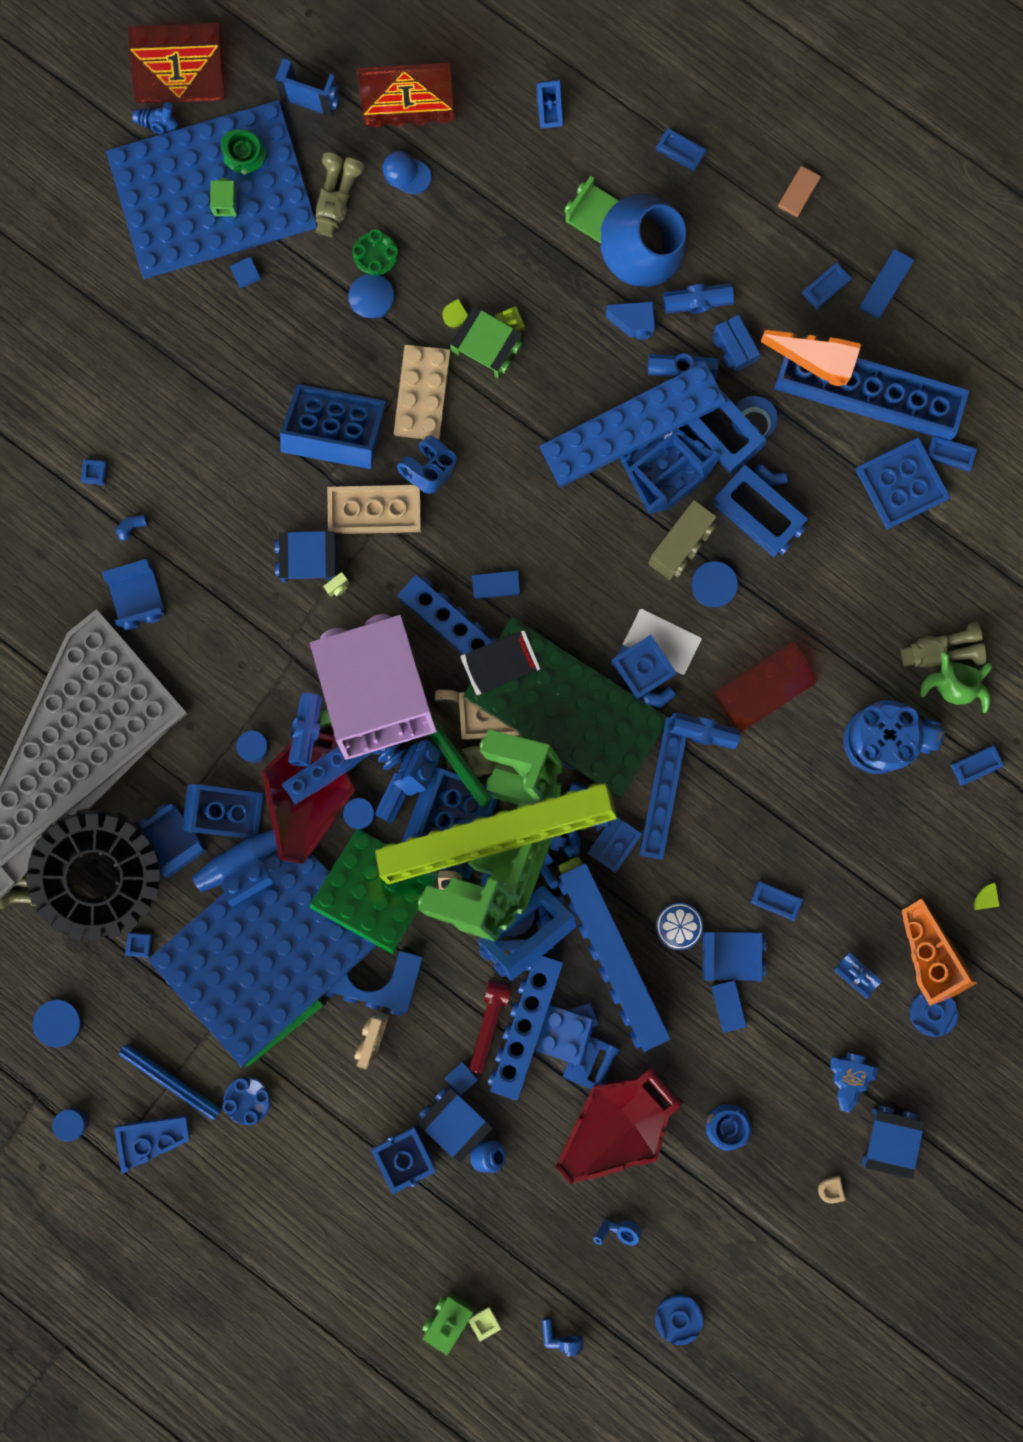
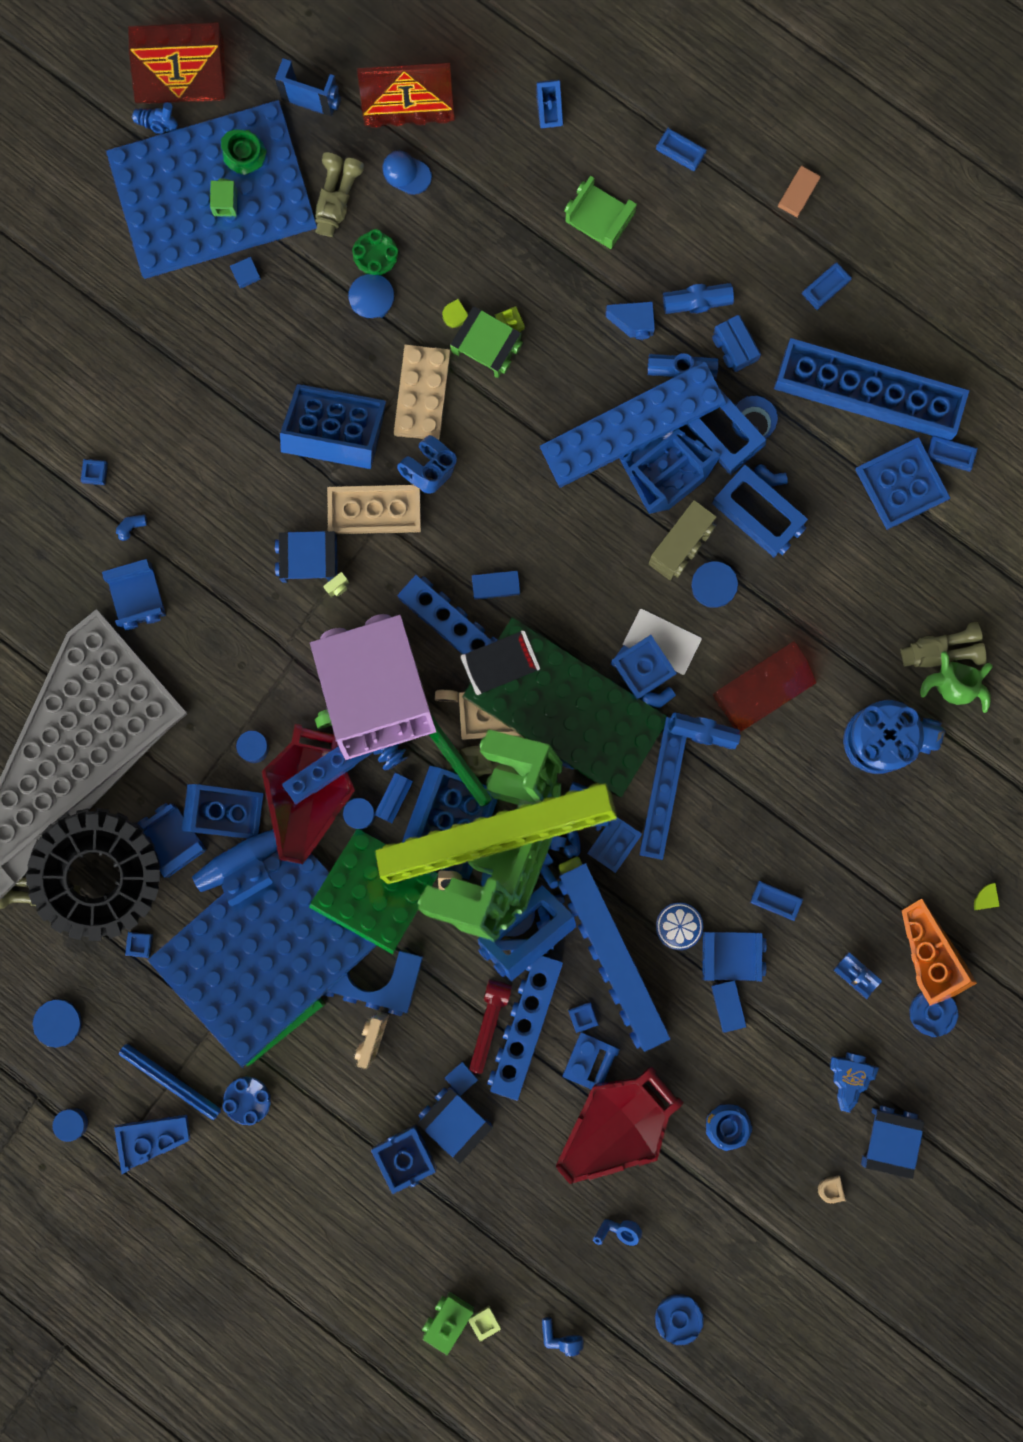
blue piece [288,693,322,767] -> none
blue brick [394,740,442,796] -> none
blue head [470,1140,506,1173] -> none
blue plate [536,1005,595,1066] -> none
blue cone [600,194,687,287] -> none
wedge [761,330,861,386] -> none
blue tile [859,249,914,319] -> none
blue tile [951,745,1005,786] -> none

